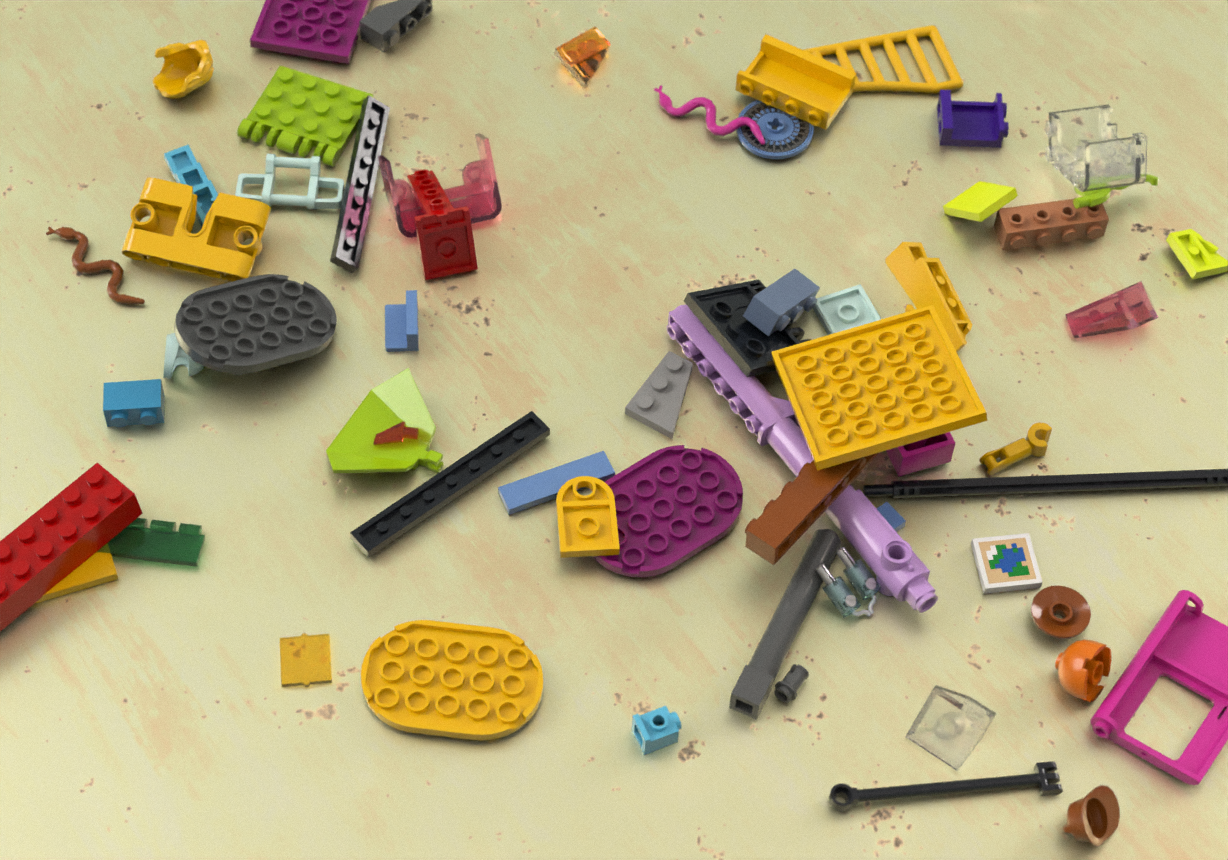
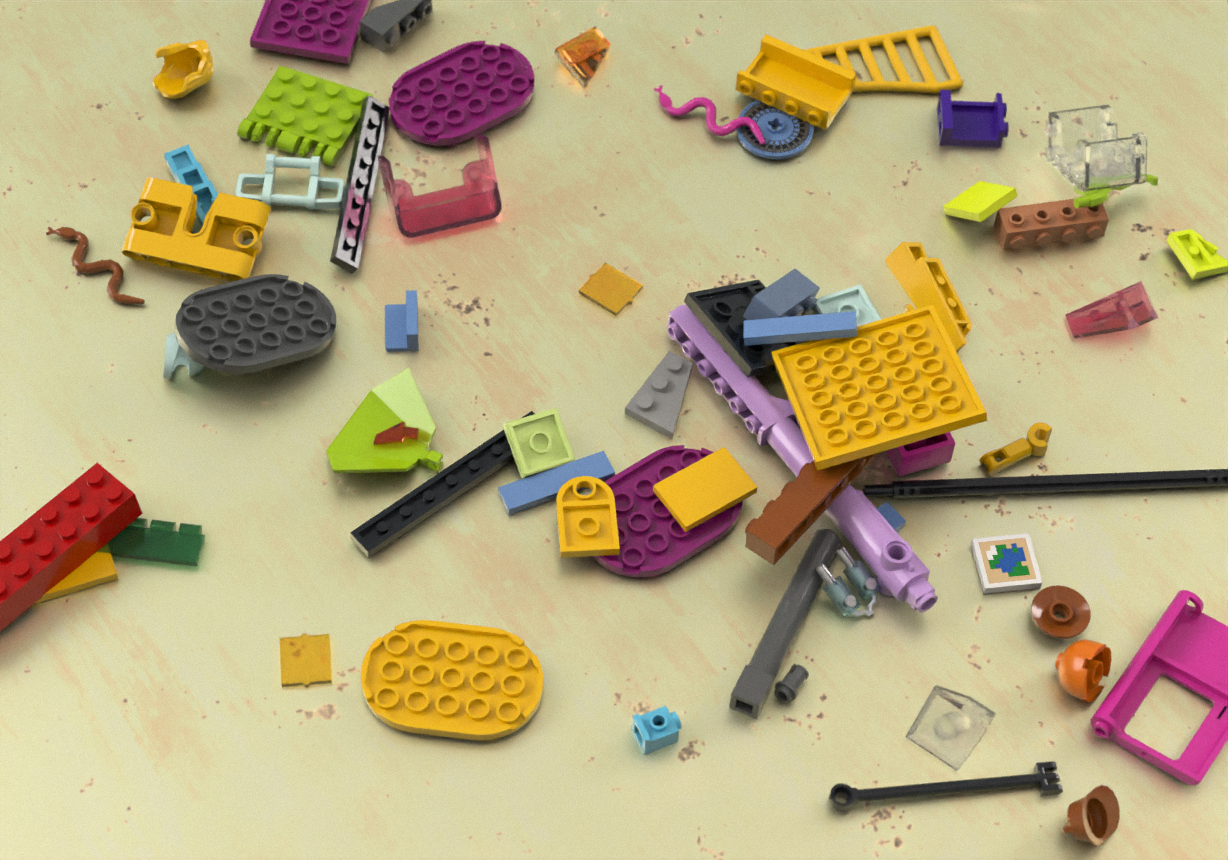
dark azure brick [103,379,165,427] -> none
red bracket [407,169,478,280] -> none
none -> magenta plate [389,41,534,145]
none -> yellowish green tile [502,408,575,479]
none -> clear yellow piece [579,263,643,317]
none -> yellow tile [653,447,758,532]
none -> medium blue tile [743,311,857,346]

